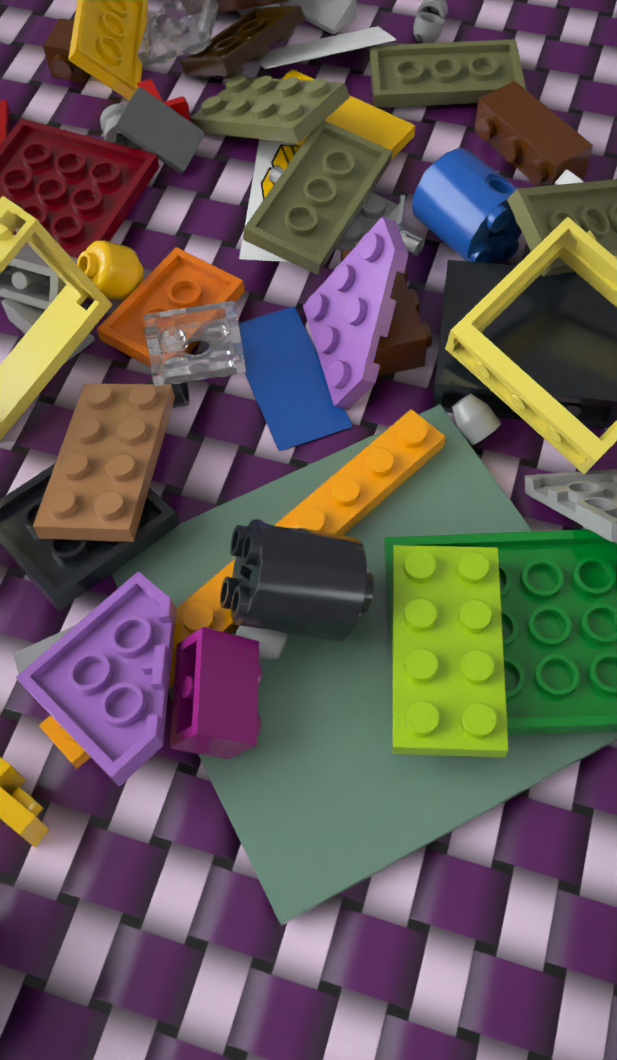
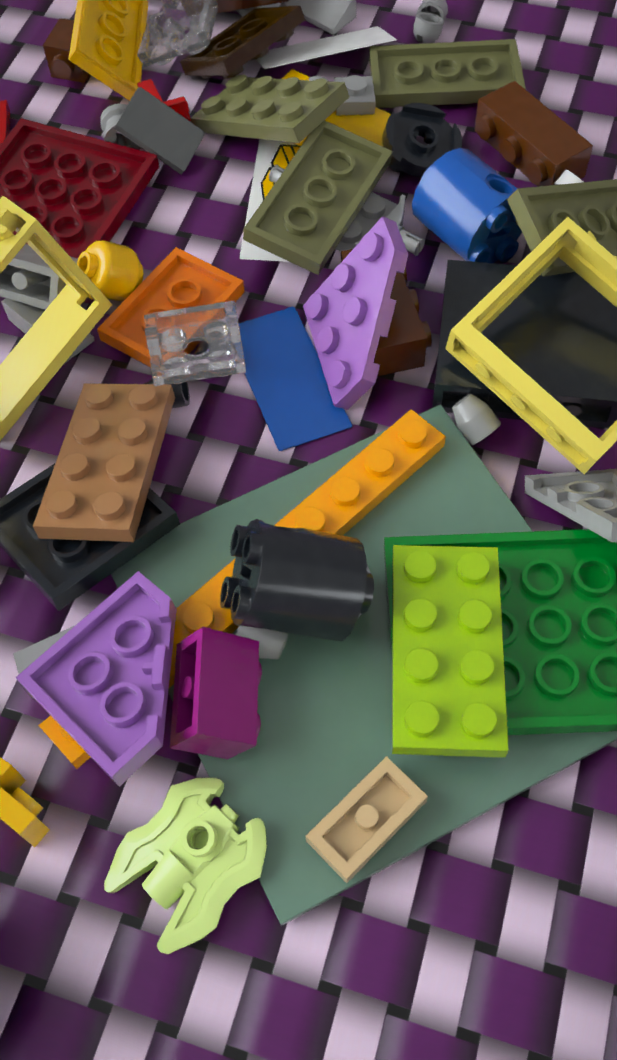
none -> yellowish green piece [104,778,267,954]
none -> tan plate [306,756,428,884]
none -> light grey plate [309,75,376,115]
none -> black plate [382,103,462,178]

